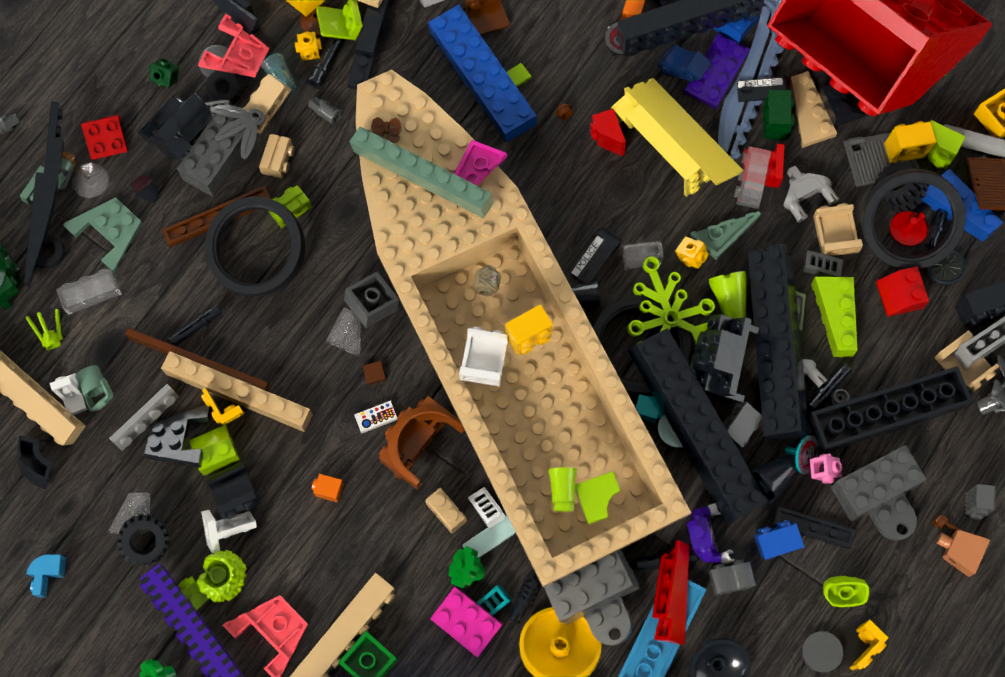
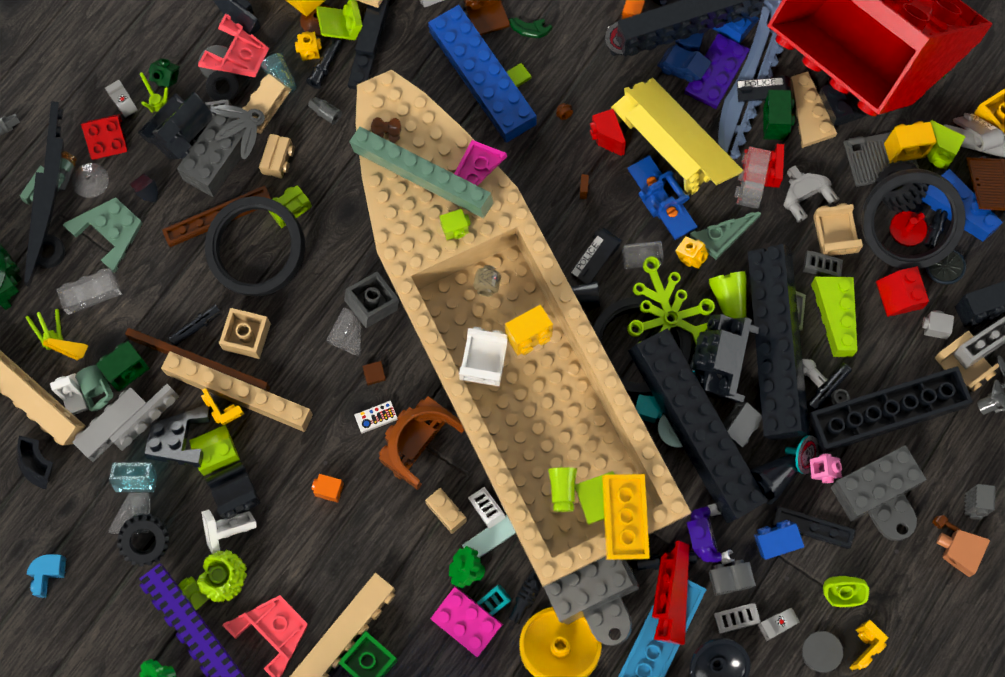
none -> yellow slope [42,338,88,360]
none -> light grey brick [72,387,146,462]
none -> dark green brick [96,341,150,392]
none -> light grey leg [105,80,138,118]
none -> clear light blue brick [109,463,157,492]
none -> lime plant [140,72,168,112]
none -> tan brick [219,308,271,359]
none -> lime brick [439,209,471,240]
none -> dark green piece [509,18,552,38]
none -> reddish brown tile [579,174,589,199]
none -> yellow plate [602,474,650,560]
none -> blue piece [627,155,697,240]
none -> dark blue brick [675,33,704,52]
none -> light grey slope [714,603,760,634]
none -> light grey leg [758,608,800,641]
none -> light grey brick [922,310,954,339]
none -> light grey door [953,113,1005,152]

